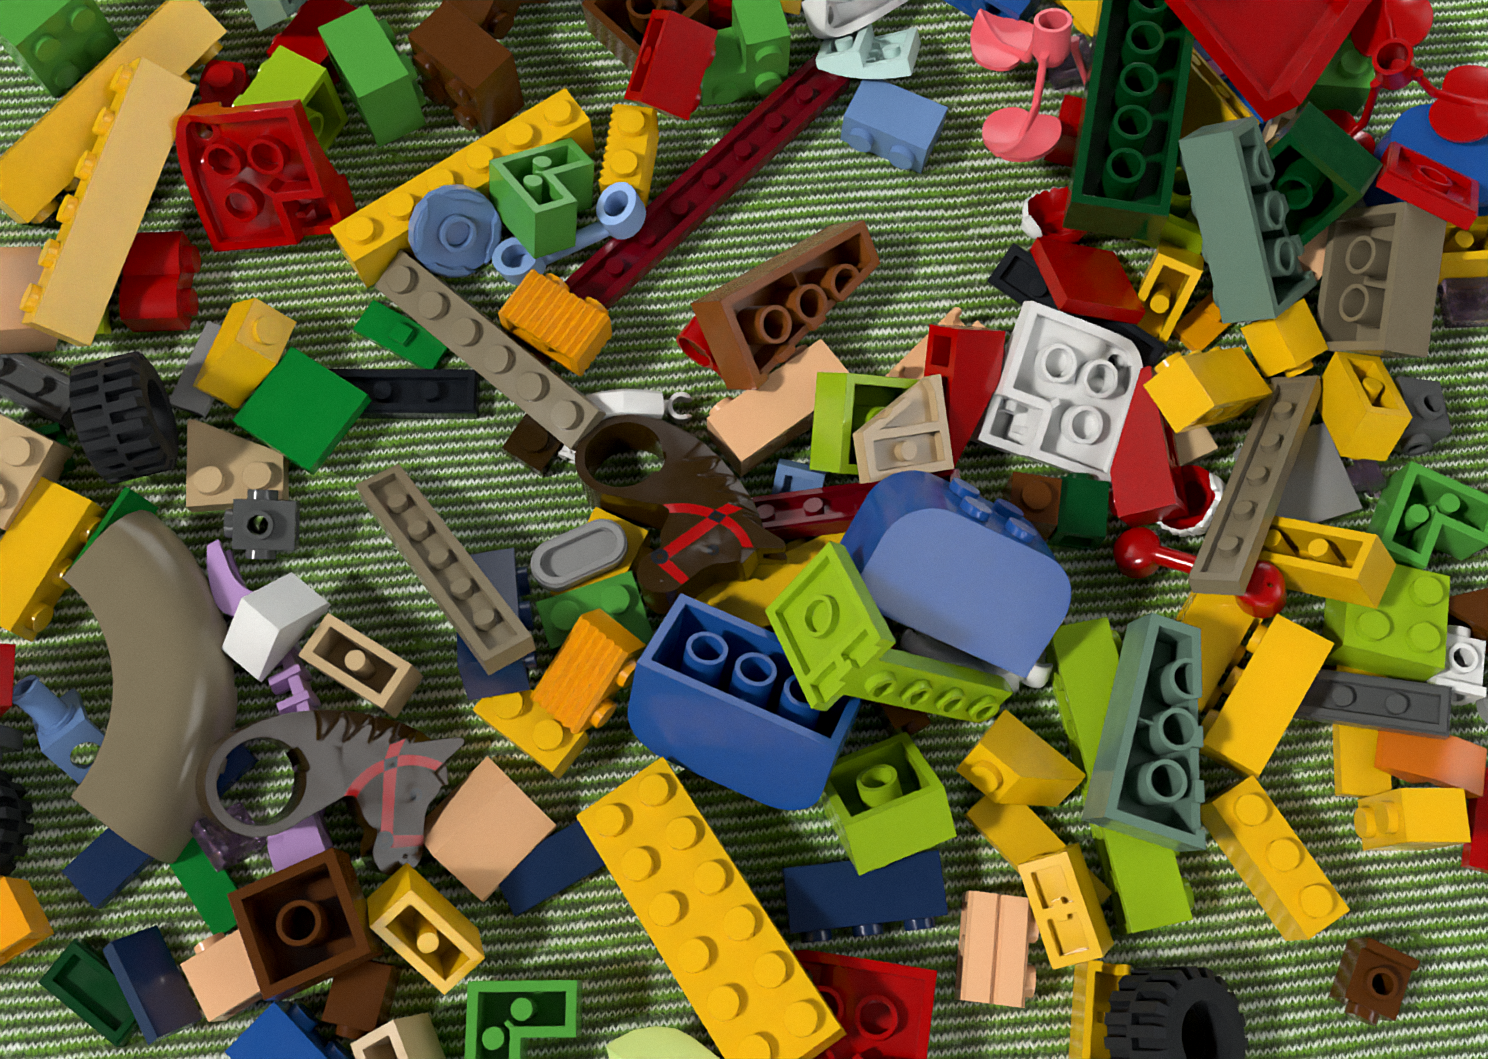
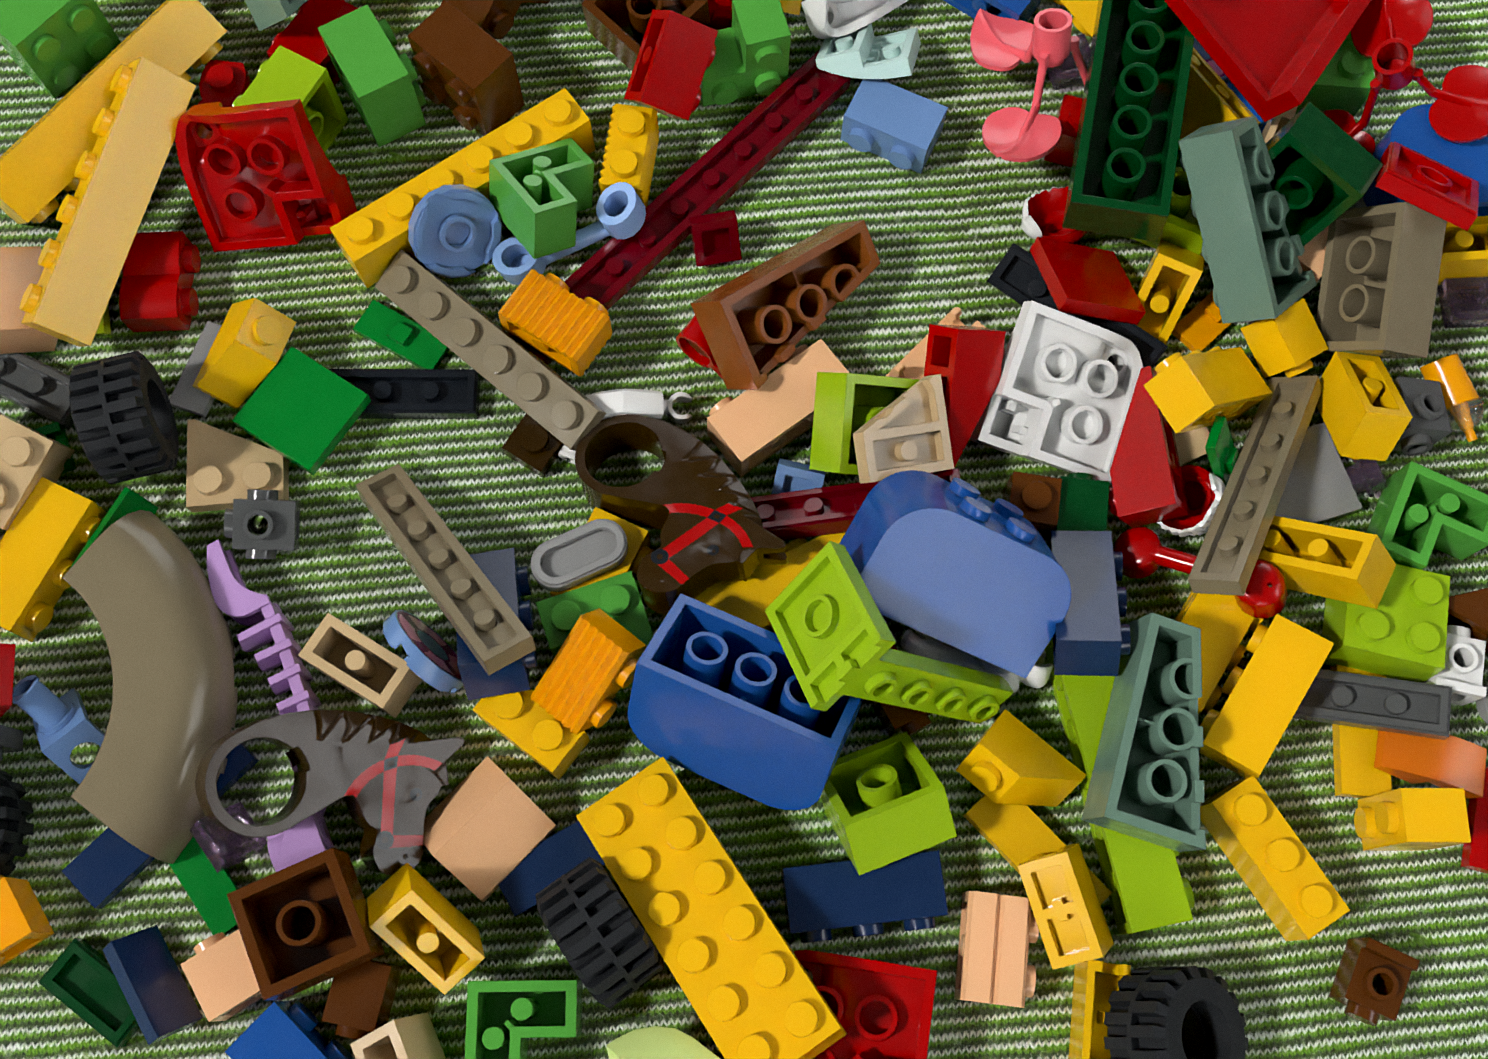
white slope [221,572,331,682] -> none
none -> medium blue tile [383,609,464,693]
none -> black tyre [535,857,664,1009]
none -> dark red plate [689,210,742,267]
none -> dark blue brick [1050,531,1131,676]
none -> green piece [1205,416,1239,487]
none -> light orange piece [1420,353,1485,443]

